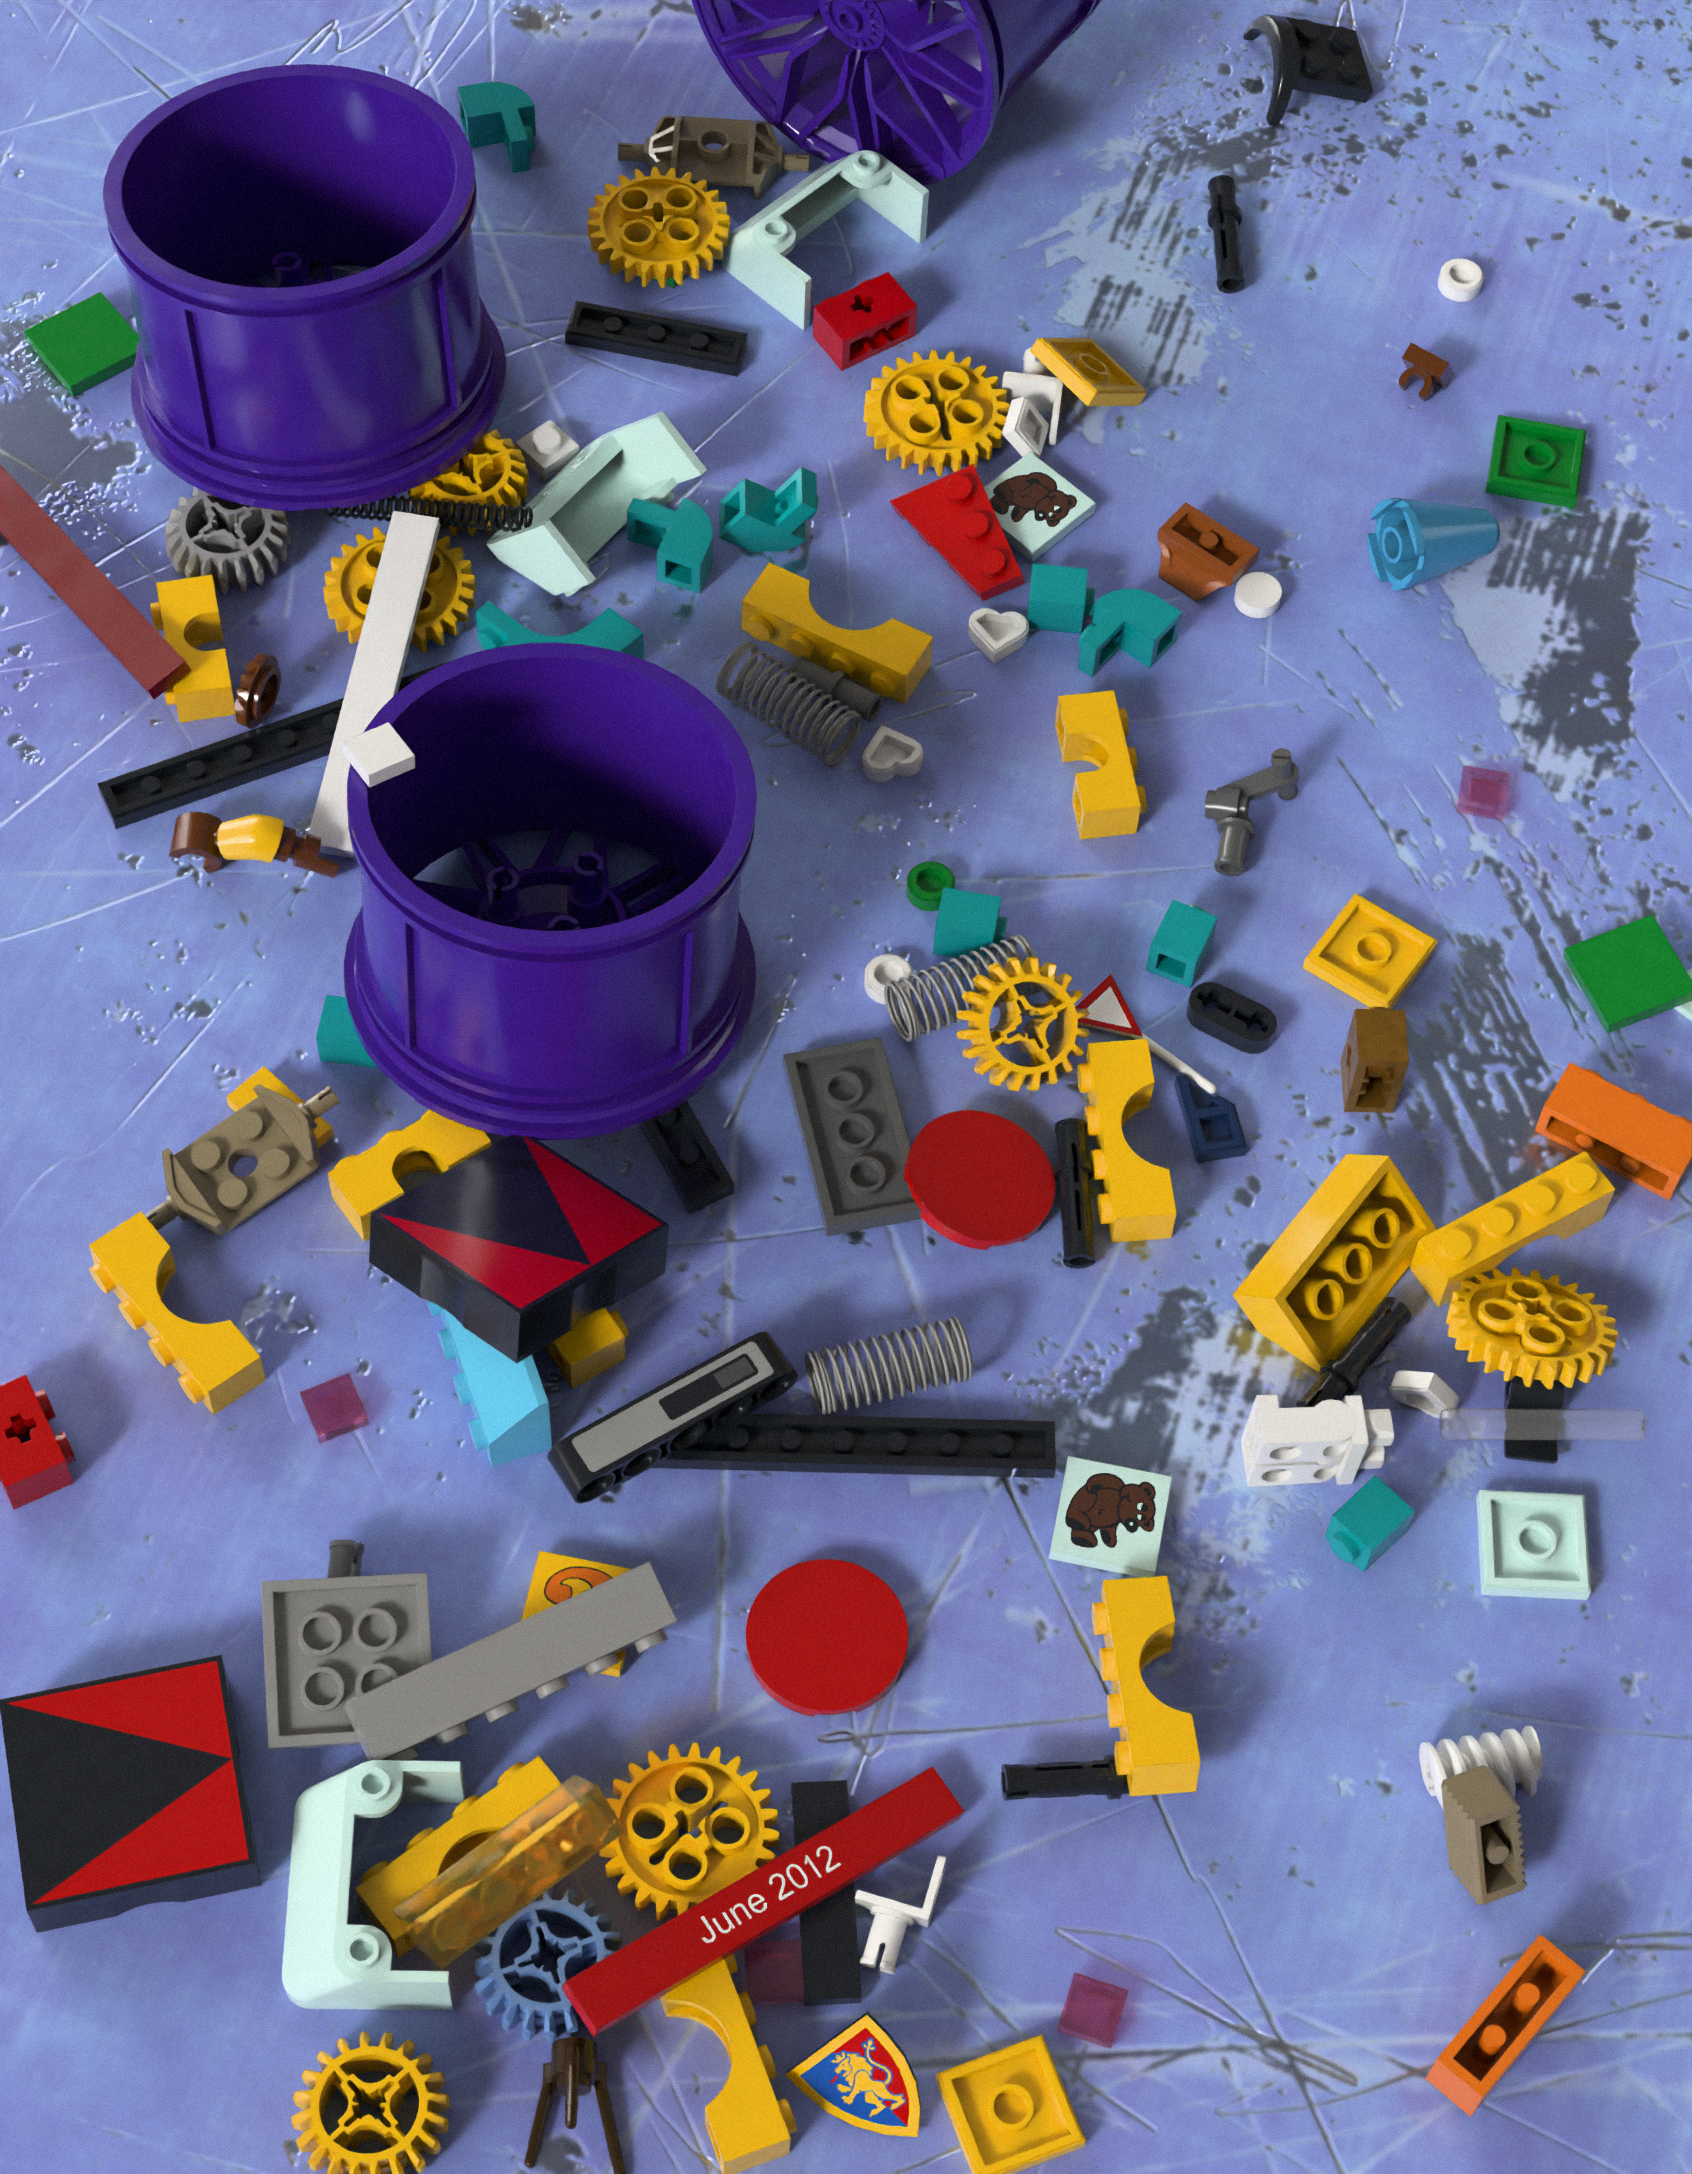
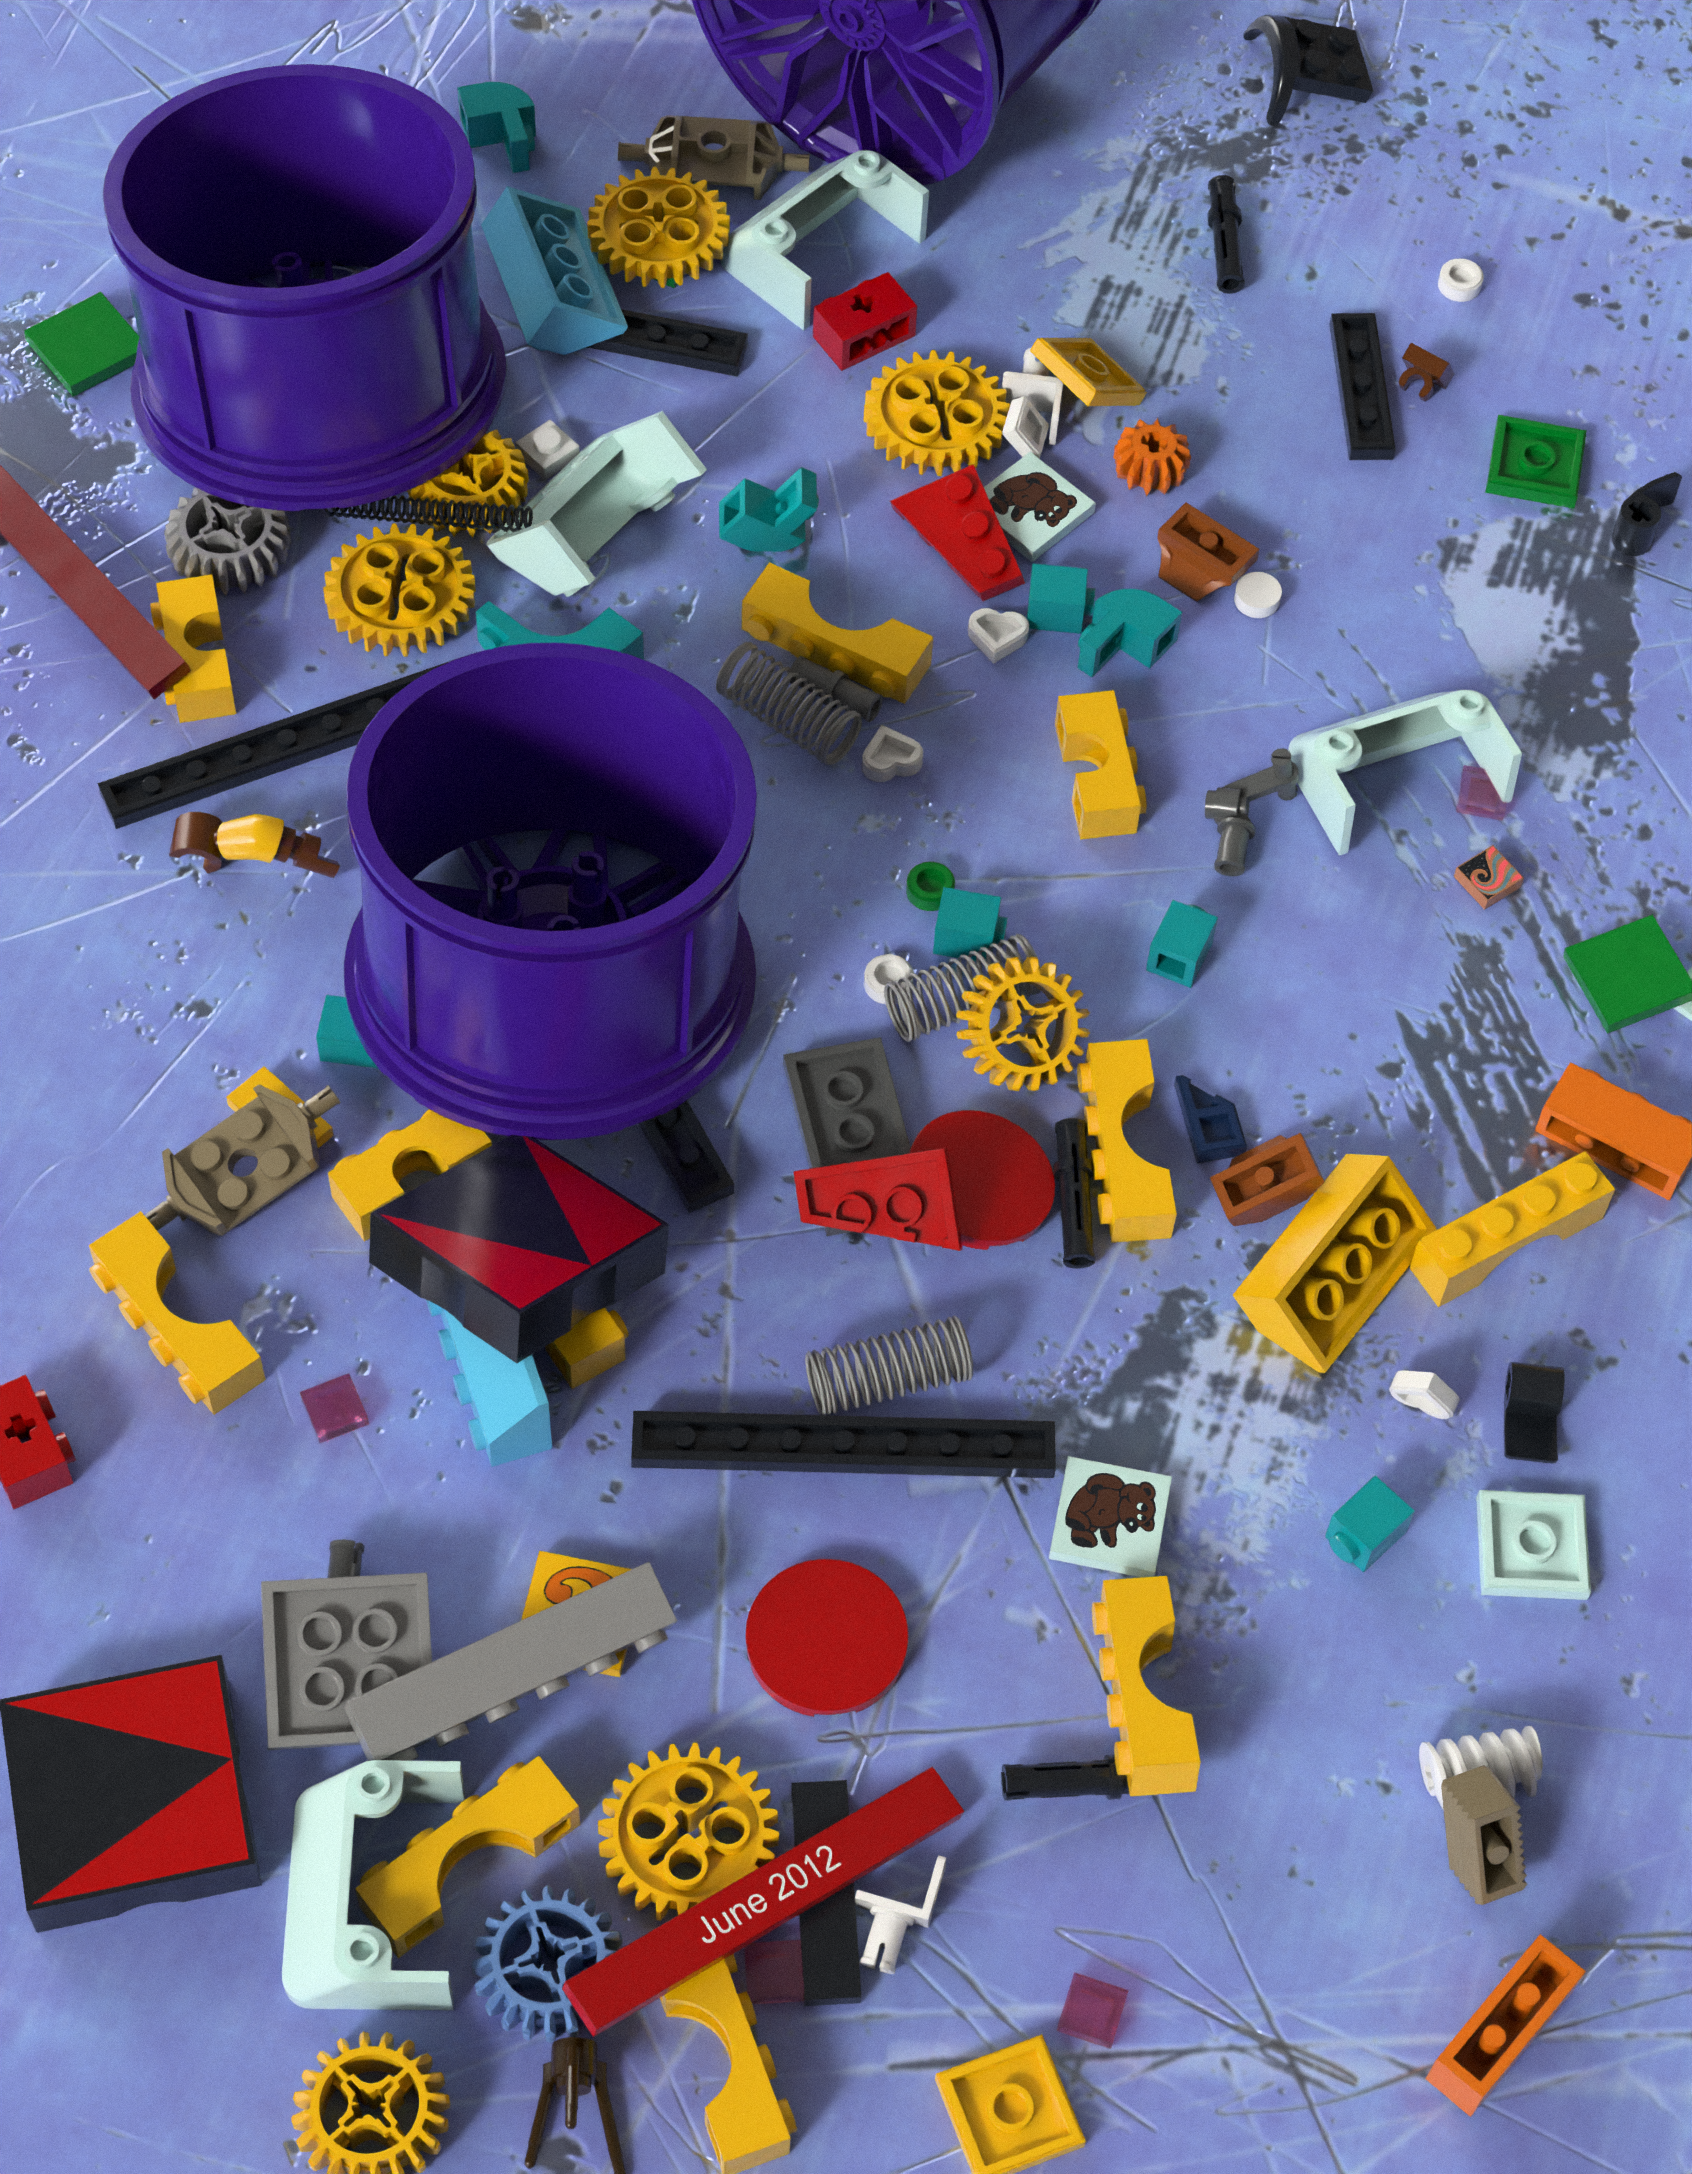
reddish brown gear [234,653,281,729] -> none
white tile [308,511,440,858] -> none
white tile [343,722,415,788] -> none
clear yellow brick [391,1775,626,1970] -> none
beam [547,1331,798,1504] -> none
teal brick [627,497,713,593] -> none
shield [785,2012,921,2137] -> none
white piece [1075,974,1217,1094] -> none
black beam [1186,982,1277,1054] -> none
white hips [1241,1395,1394,1487] -> none
black pin [1296,1297,1412,1407] -> none
yellow tile [1303,893,1438,1010] -> none
pearl gold brick [1340,1006,1409,1113] -> none
dark azure cone [1367,498,1500,591] -> none
clear axle [1439,1408,1647,1441] -> none
yellow gear [1446,1267,1618,1389] -> none
none -> medium azure slope [481,186,628,355]
none -> red wing [793,1148,963,1251]
none -> orange gear [1113,418,1191,496]
none -> dark orange slope [1210,1133,1325,1226]
none -> light aqua windscreen [1288,690,1522,856]
none -> black tile [1329,313,1396,460]
none -> tile [1454,845,1524,910]
none -> black panel [1612,472,1682,556]

